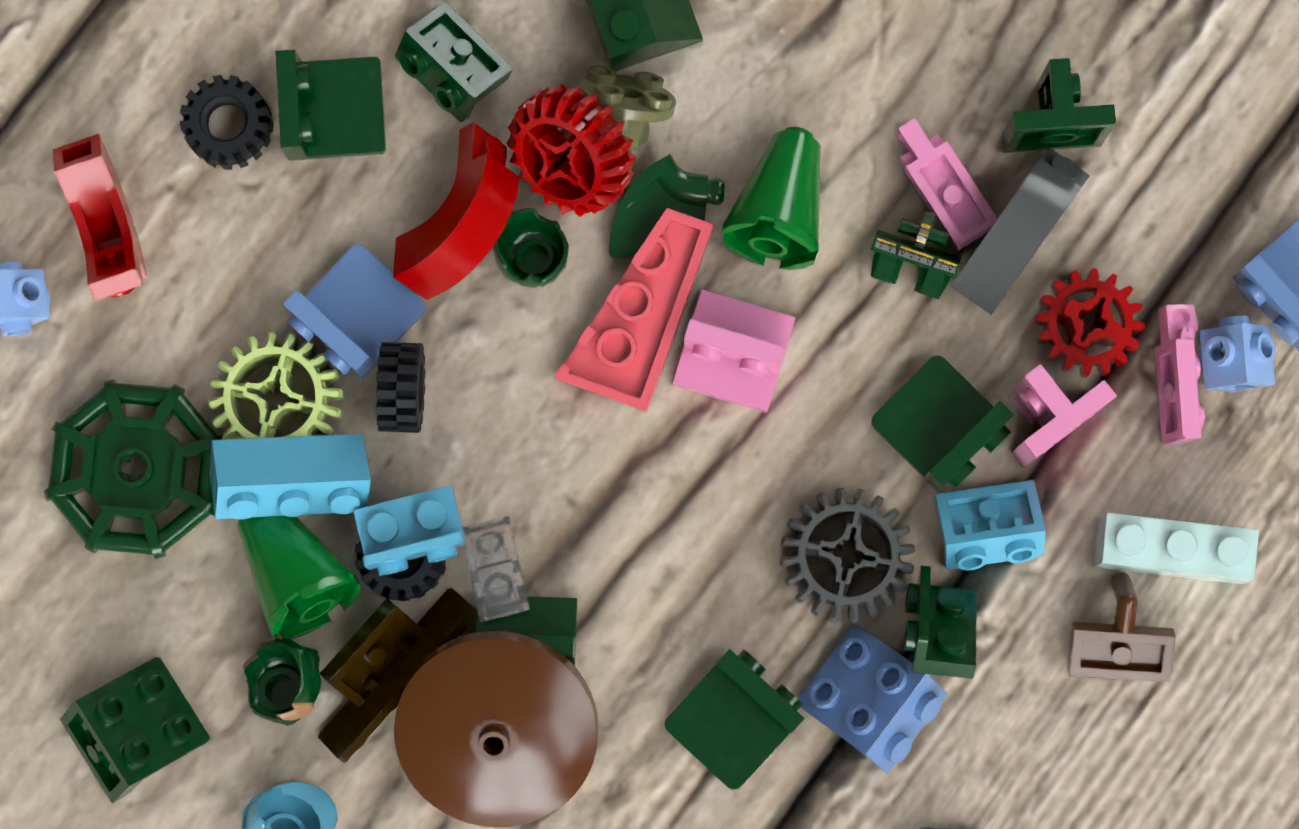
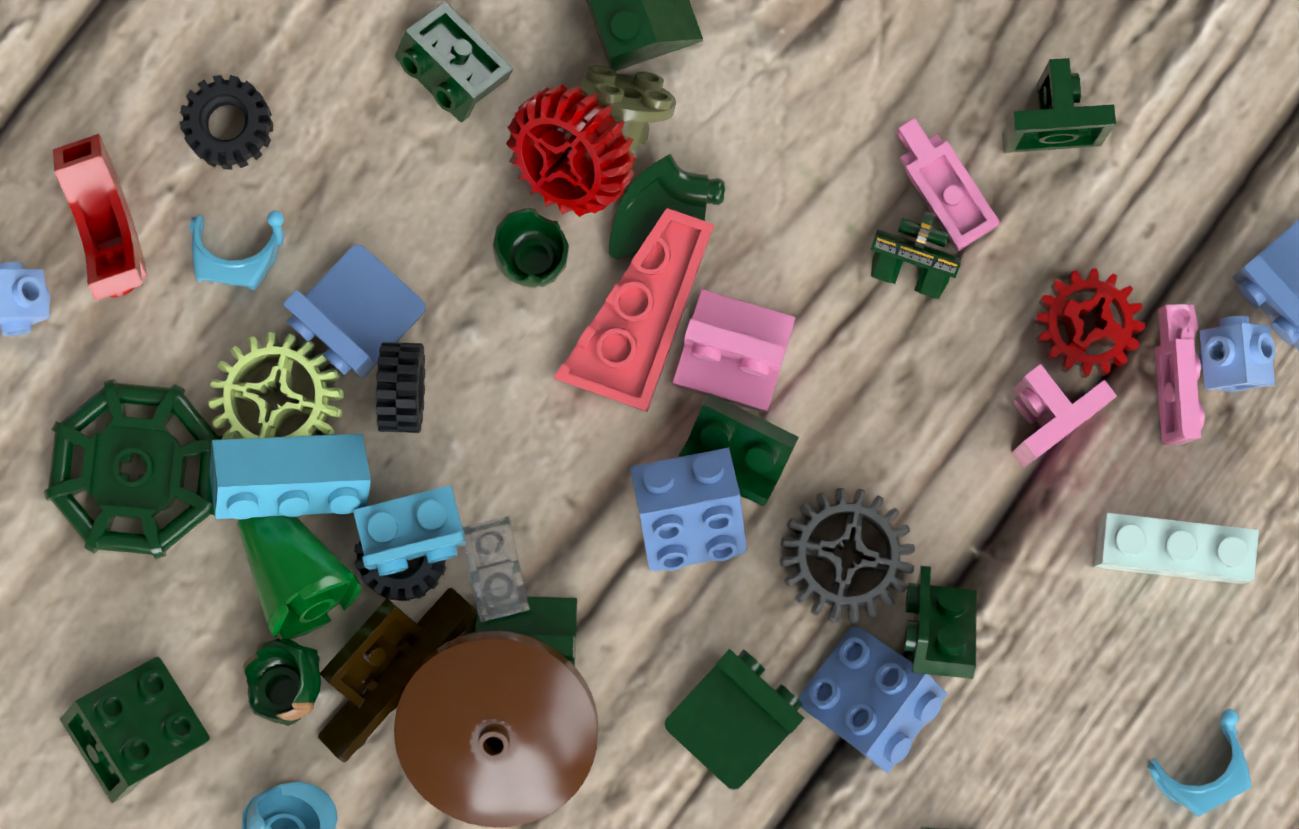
dark green bracket [275,49,386,161] -> none
red arch [393,122,520,300] -> none
green cone [721,127,821,270] -> none
dark green bracket [871,355,1014,492] -> none
medium azure bracket [935,480,1046,571] -> none
dark grey arch [951,148,1090,315] -> none
plate [1067,572,1176,682] -> none
none -> medium azure helmet [190,210,285,290]
none -> medium blue bracket [630,448,747,571]
none -> dark green bracket [678,393,799,506]
none -> medium azure helmet [1147,709,1252,817]

